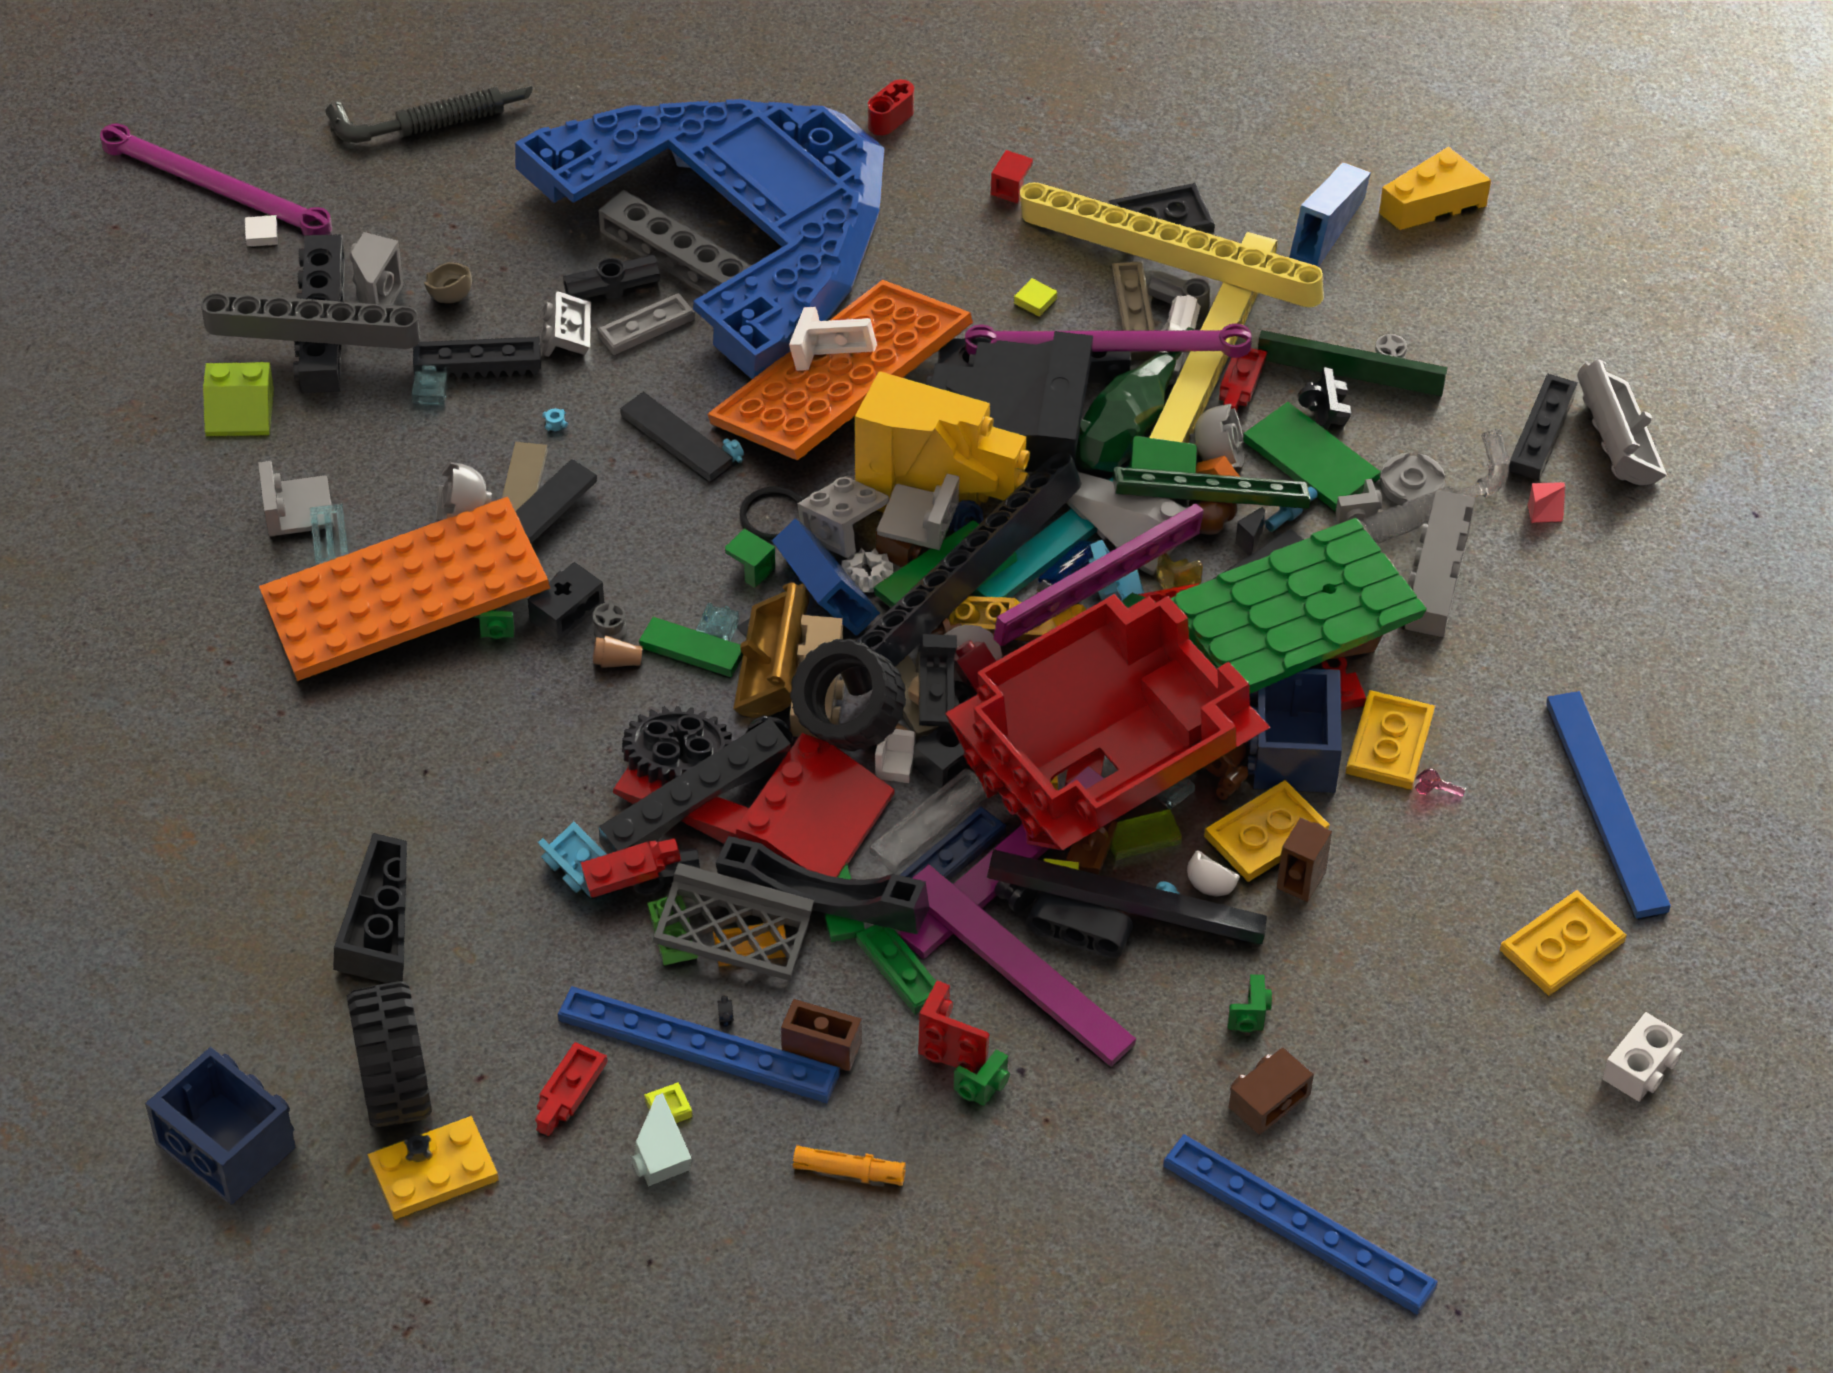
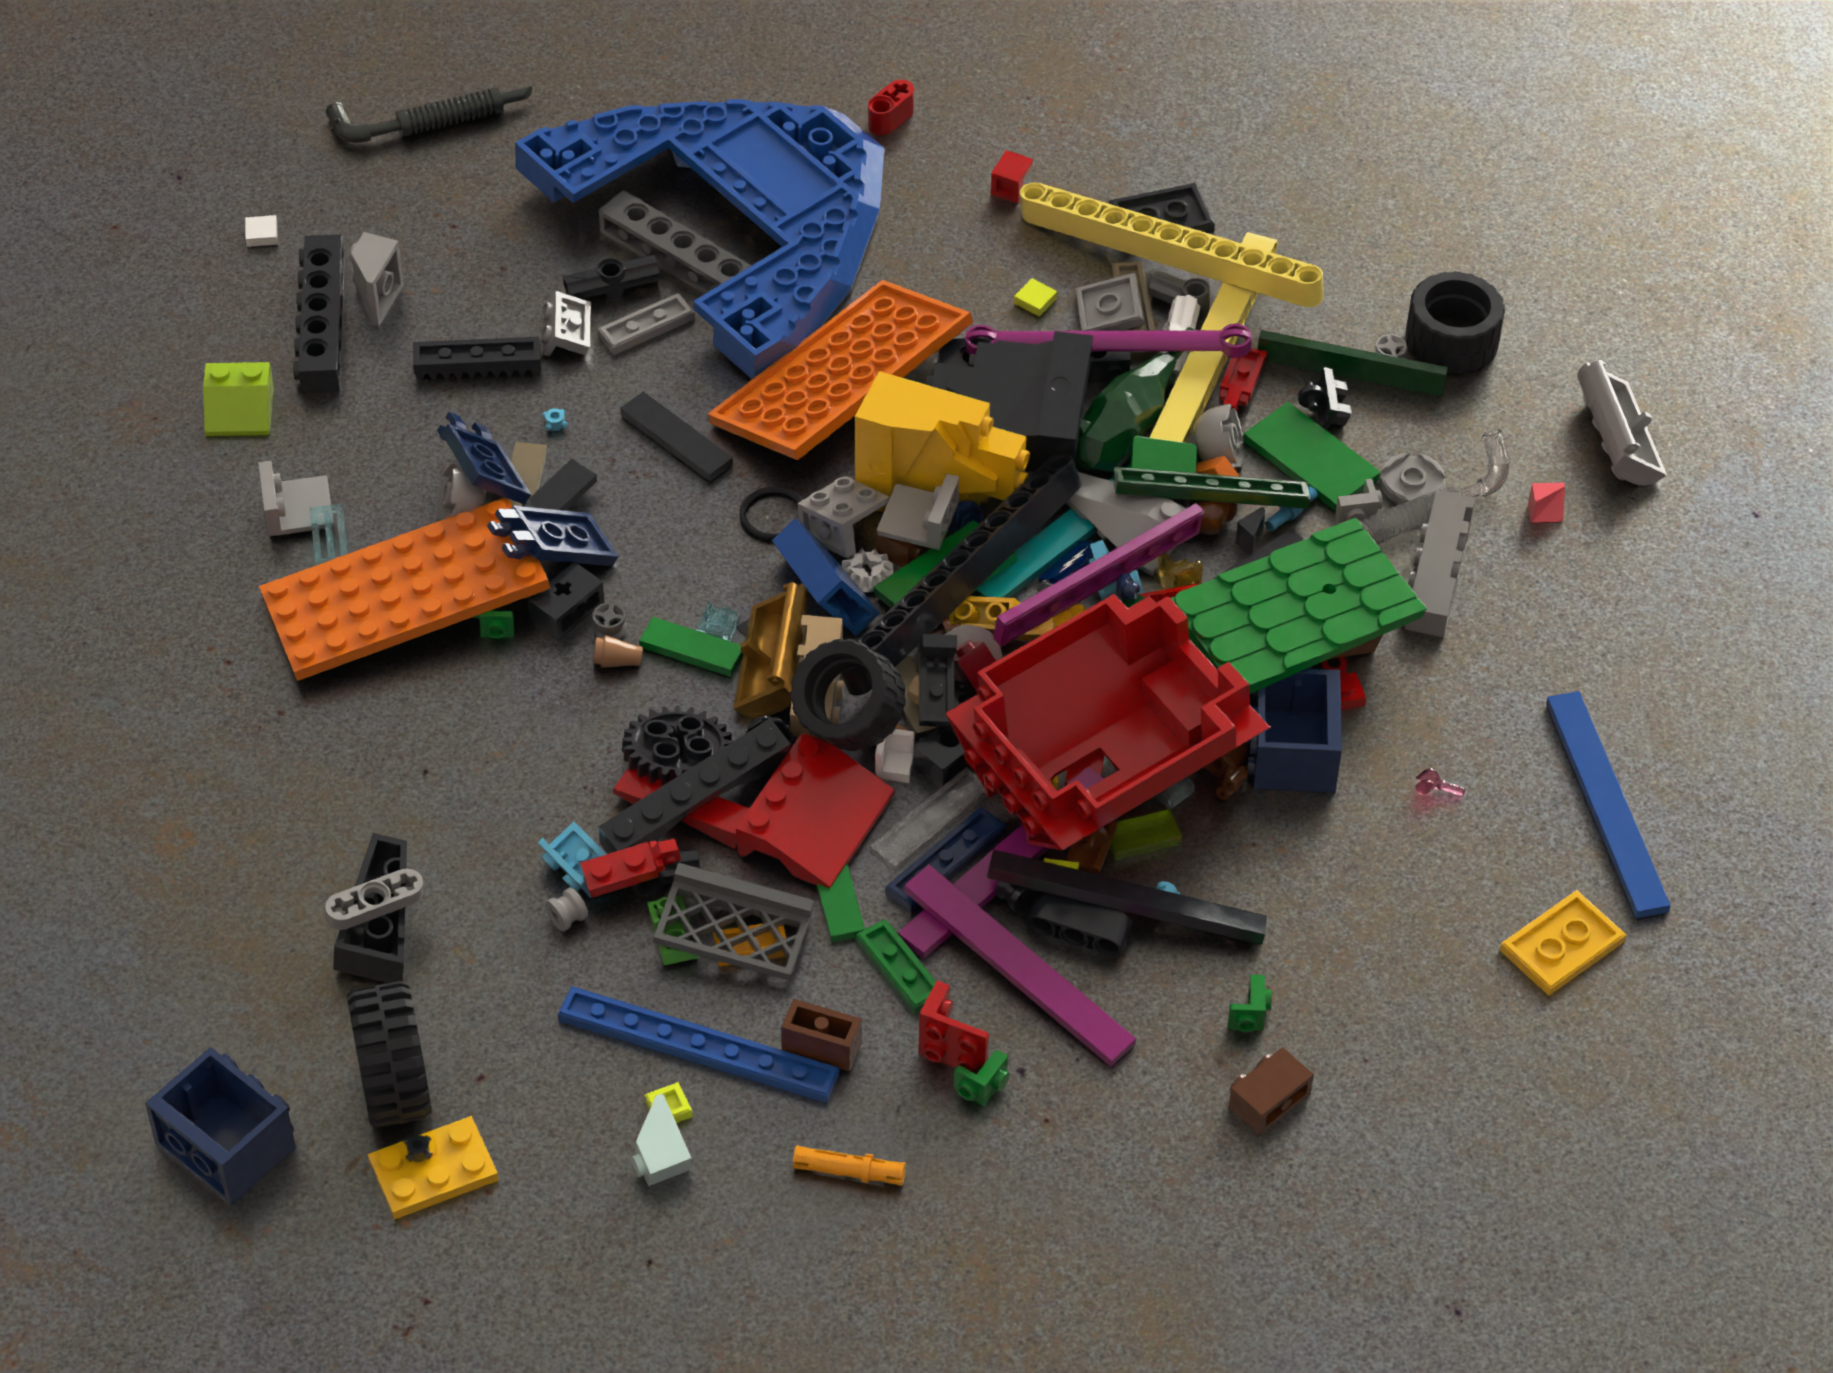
magenta piece [100,124,332,236] -> none
dark grey beam [201,293,421,349] -> none
clear light blue tile [412,365,448,405] -> none
dark tan hair [424,262,472,304] -> none
red hinge [535,1042,607,1136] -> none
black arch [715,836,929,935] -> none
black piece [717,995,734,1026] -> none
medium azure piece [722,438,744,463] -> none
green panel [725,528,776,588] -> none
white bracket [789,307,877,371] -> none
blue tile [1163,1134,1438,1315] -> none
white hair [1187,851,1239,897] -> none
yellow plate [1204,780,1330,882] -> none
reddish brown brick [1277,817,1332,902] -> none
blue slope [1289,163,1371,267] -> none
yellow tile [1345,690,1435,790] -> none
yellow wedge [1379,147,1491,230] -> none
black gear [1508,373,1578,481] -> none
white brick [1602,1012,1683,1102] -> none
none -> light grey beam [325,869,423,930]
none -> dark blue tile [437,412,532,505]
none -> dark blue tile [487,505,619,566]
none -> light grey wheel [545,887,588,932]
none -> light grey tile [1075,273,1145,331]
none -> dark blue arm [1116,573,1140,600]
none -> black tyre [1405,271,1505,374]

